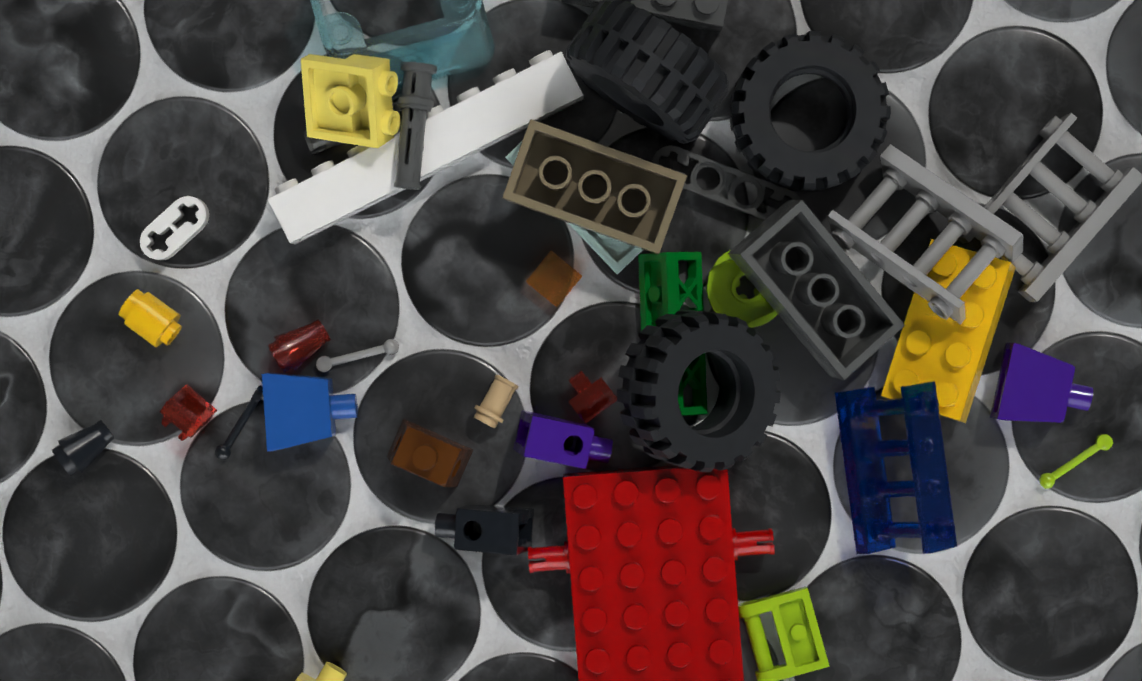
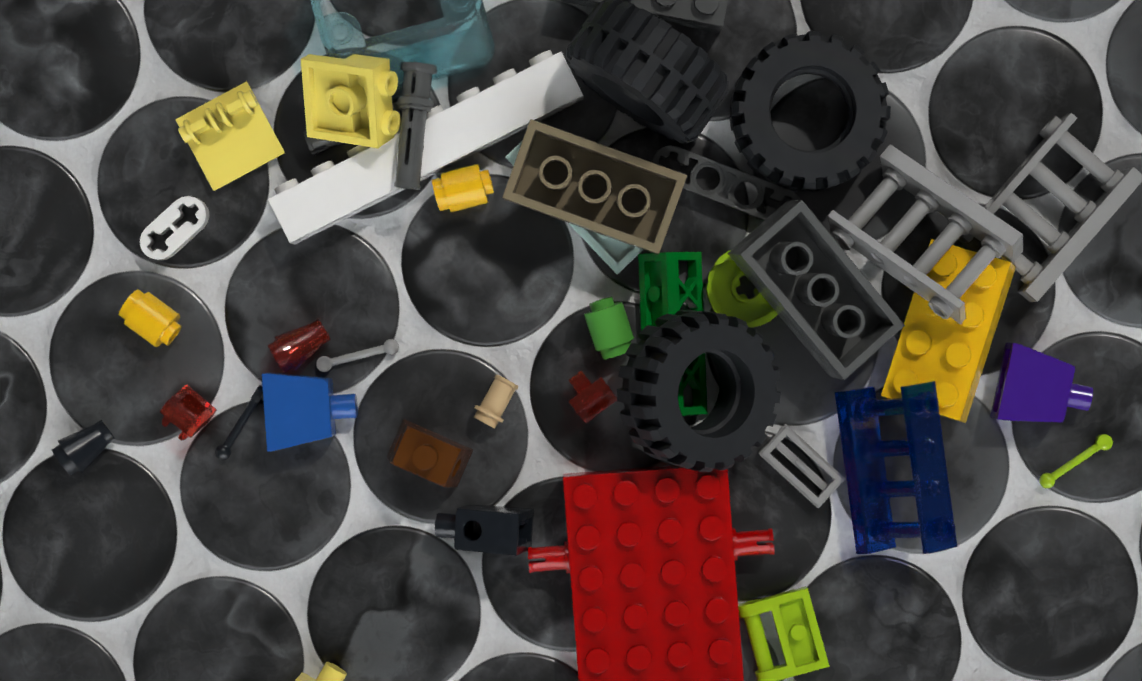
dark purple torso [513,410,613,469] -> none
clear orange tile [526,251,582,307] -> none
none -> light yellow hinge [175,81,285,191]
none -> yellow brick [432,164,494,212]
none -> bright green brick [584,296,634,359]
none -> light grey tile [758,423,845,508]

